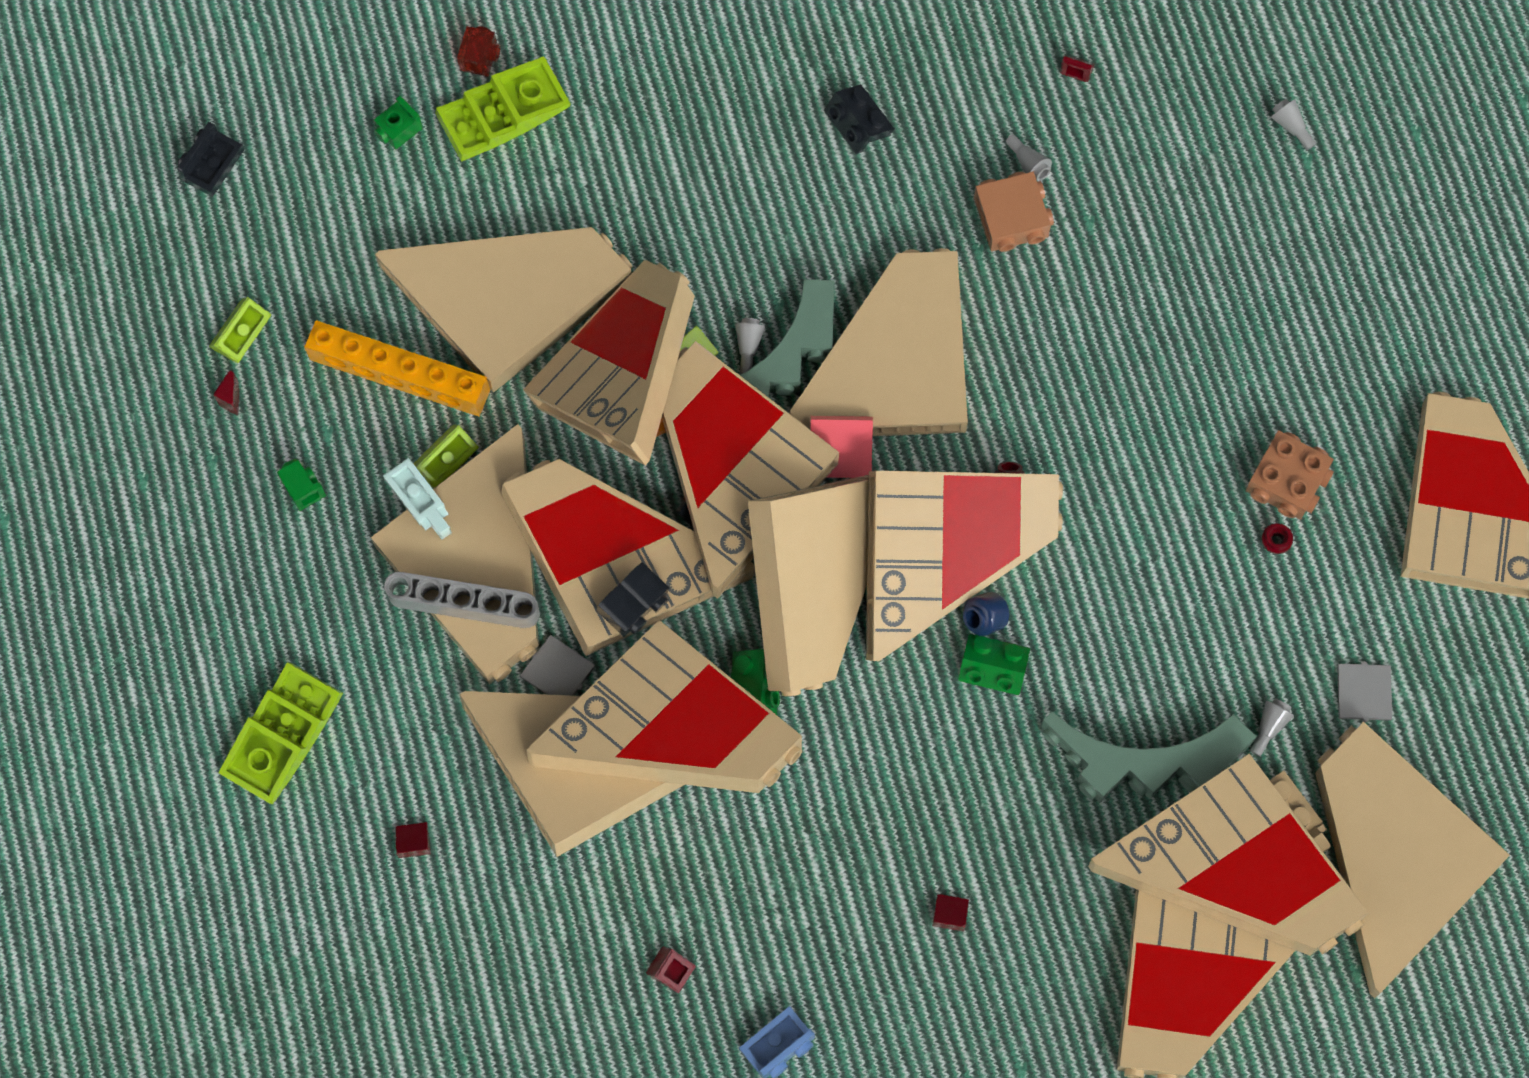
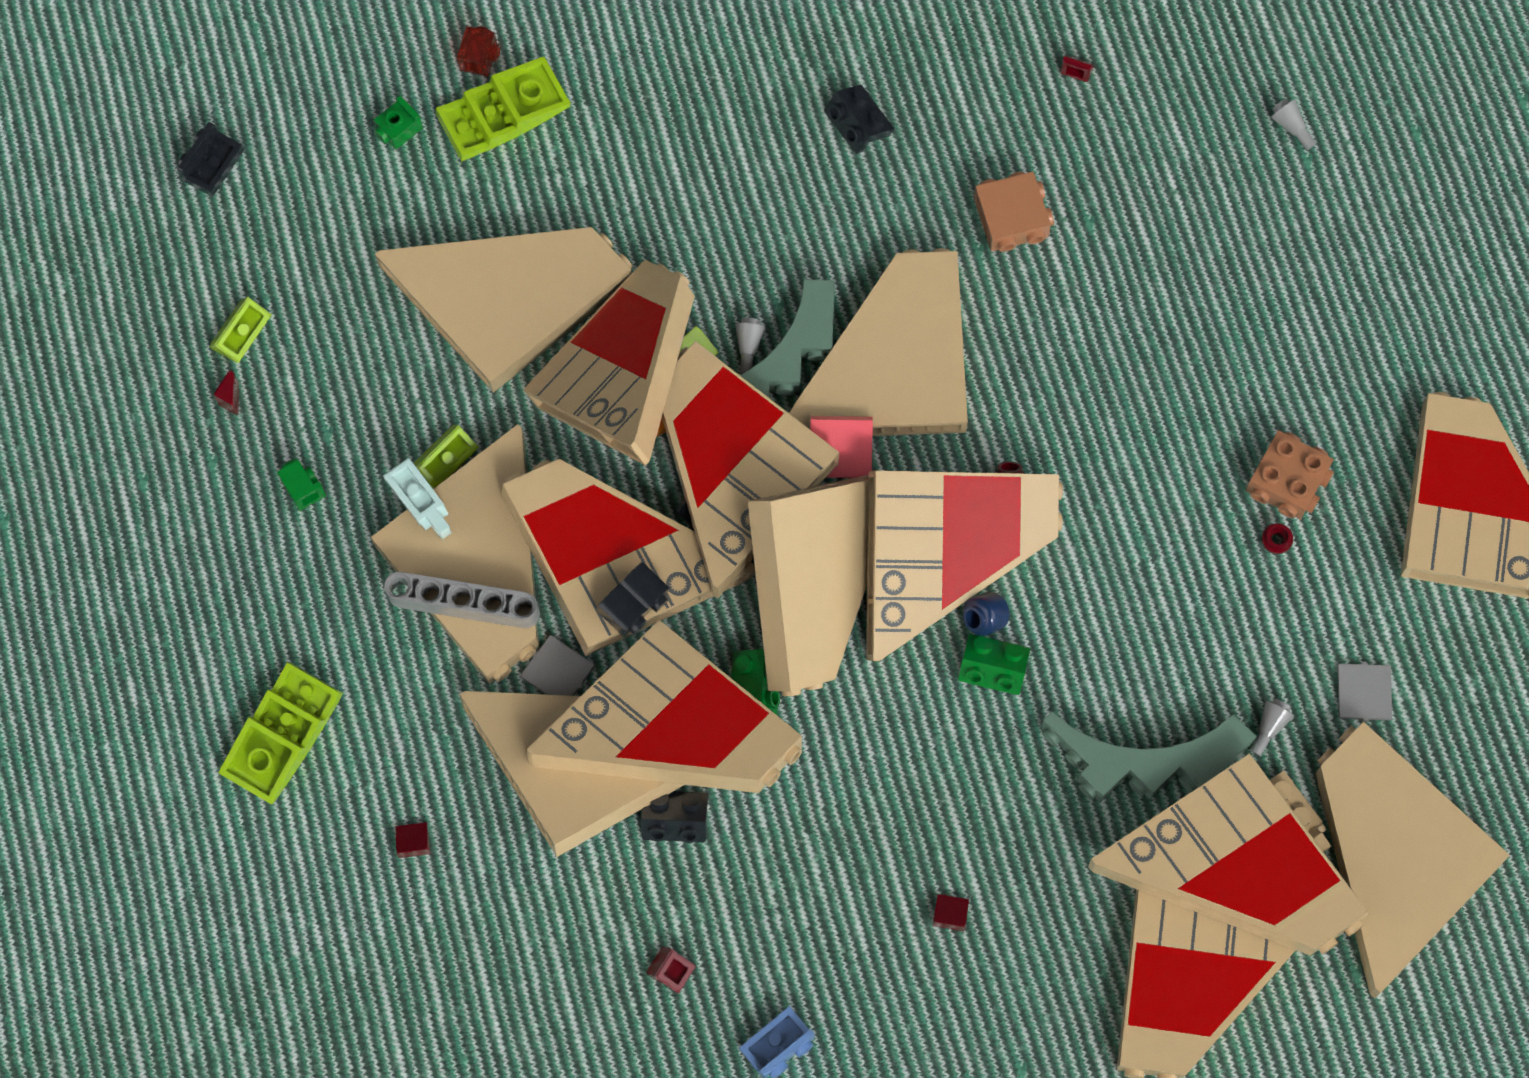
light orange brick [304,320,490,417] -> none
light grey cone [1006,134,1052,181] -> none
none -> black bracket [641,791,708,843]

